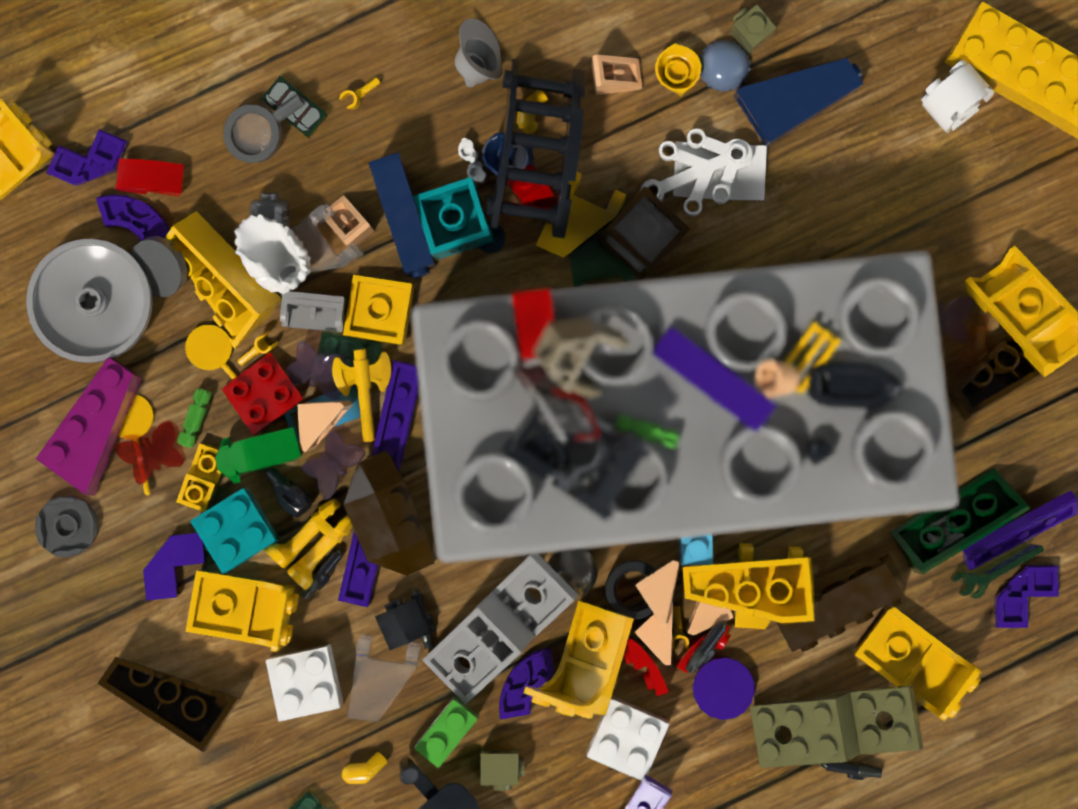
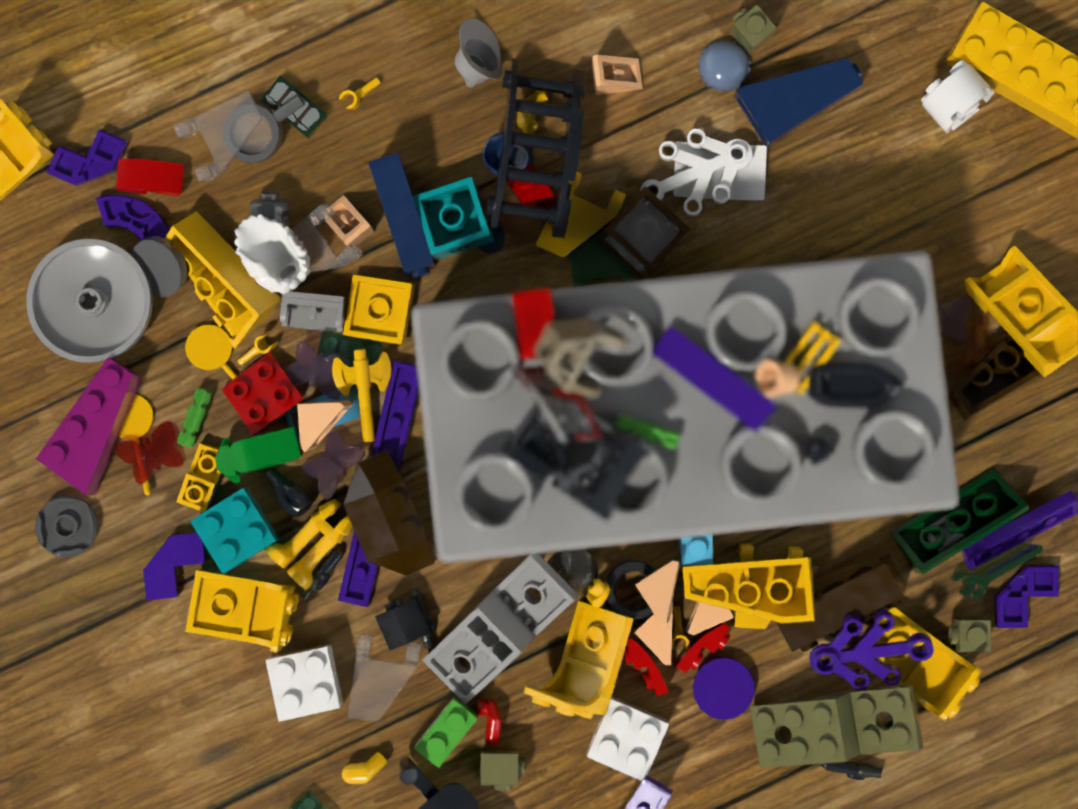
dark brown wedge [97,657,241,752] -> none
white piece [458,138,487,184] -> none
dark purple tile [499,647,555,719] -> none
yellow hat [655,43,701,97] -> none
piece [685,620,727,674] -> none
none -> clear flag [173,90,263,184]
none -> red arm [477,698,502,745]
none -> yellow arm [584,579,611,608]
none -> dark purple plant [809,610,934,690]
none -> olive brick [948,618,991,652]

